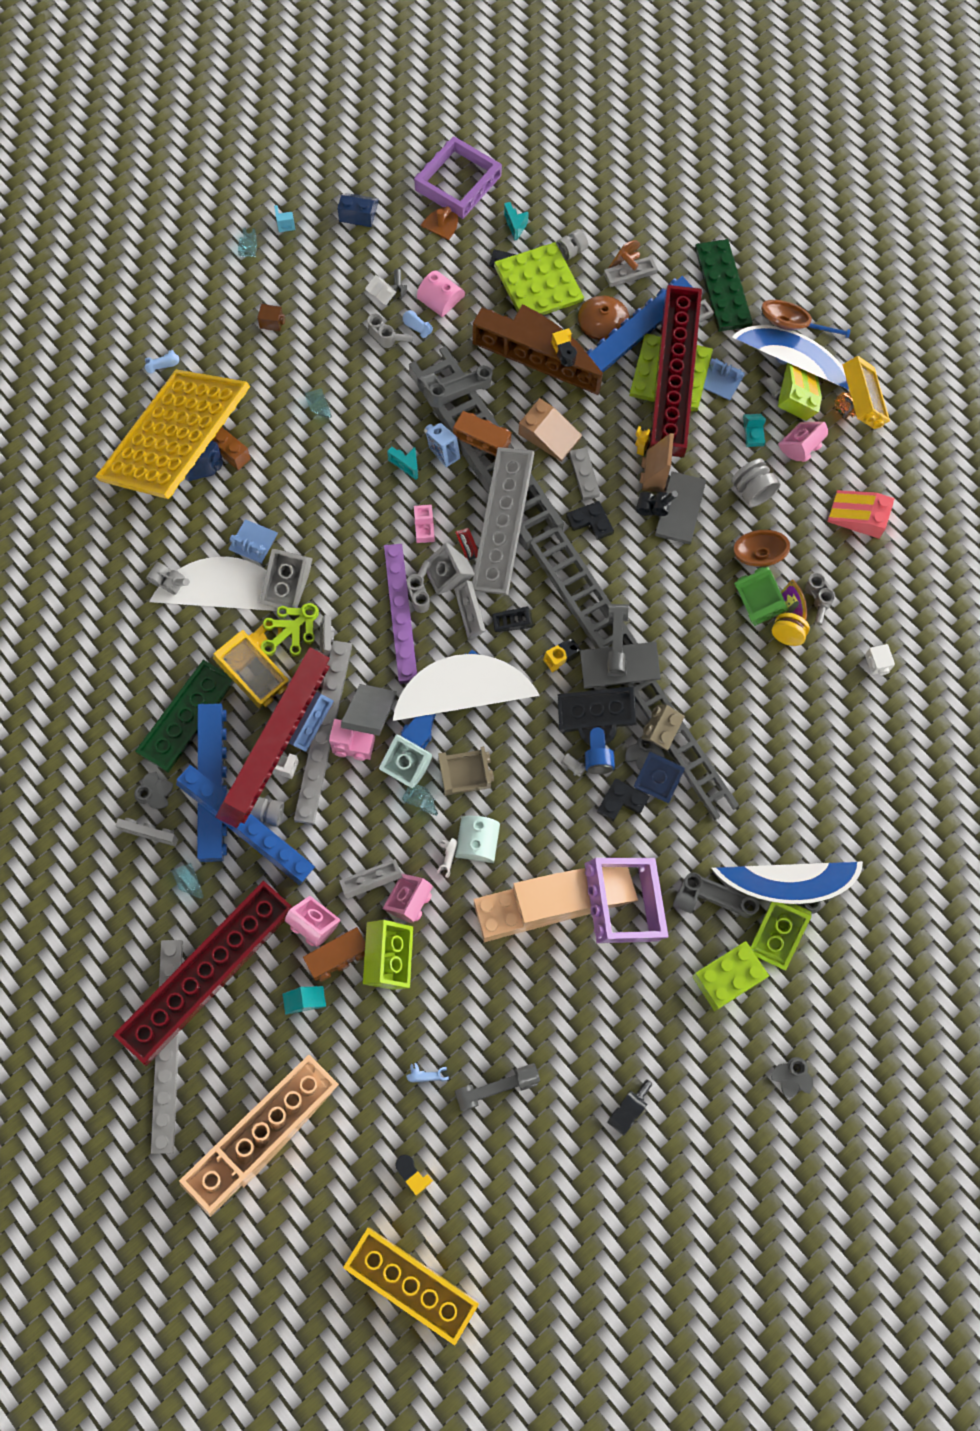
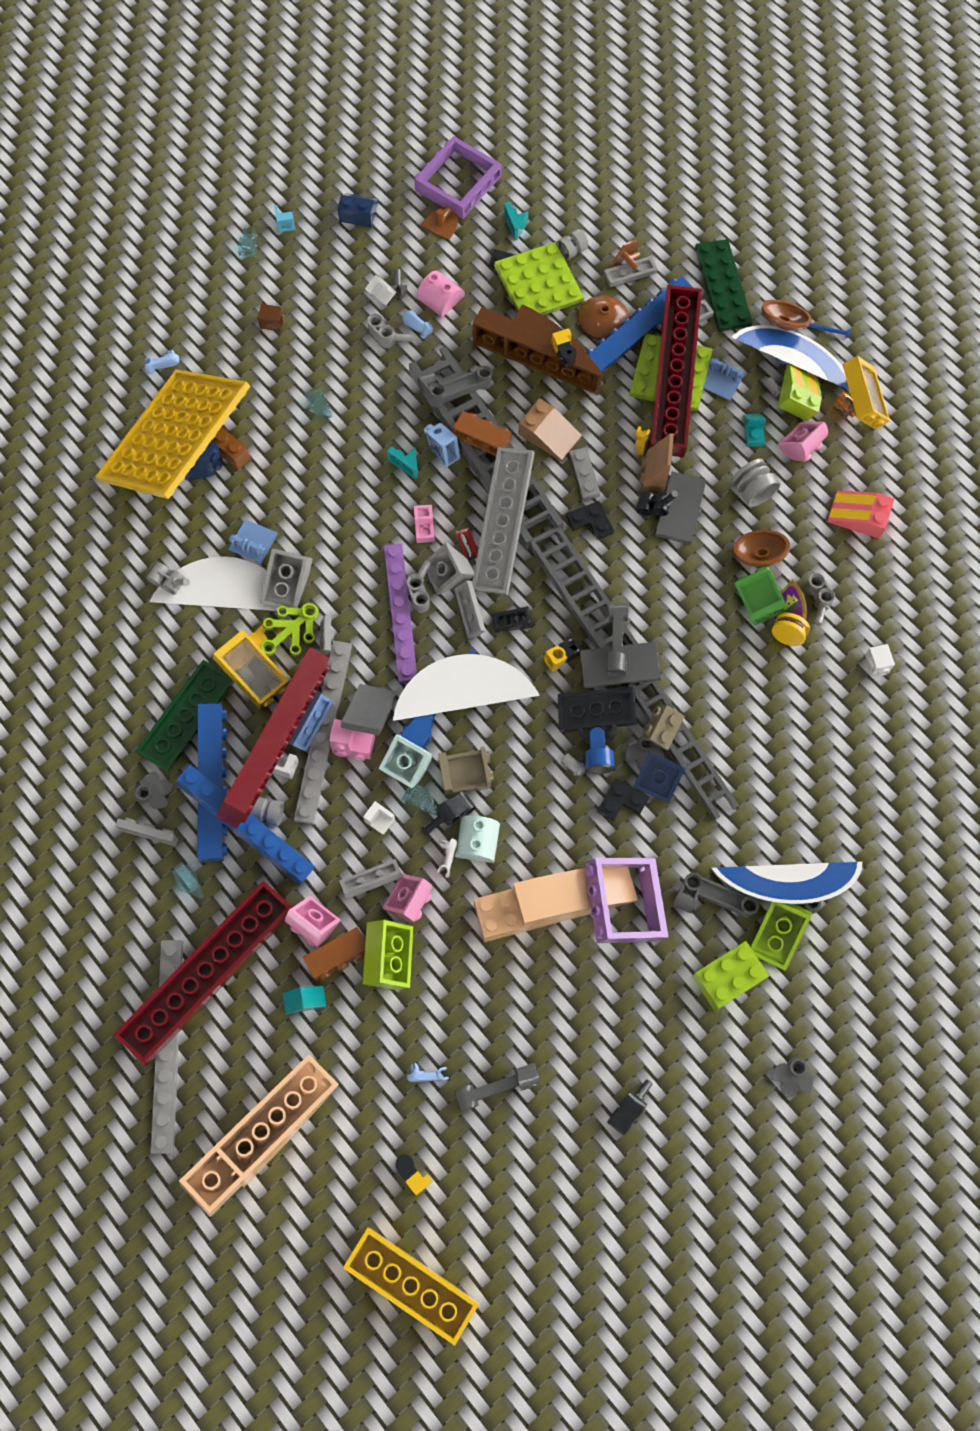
none -> white panel [363,801,395,834]
none -> black beam [424,791,476,834]

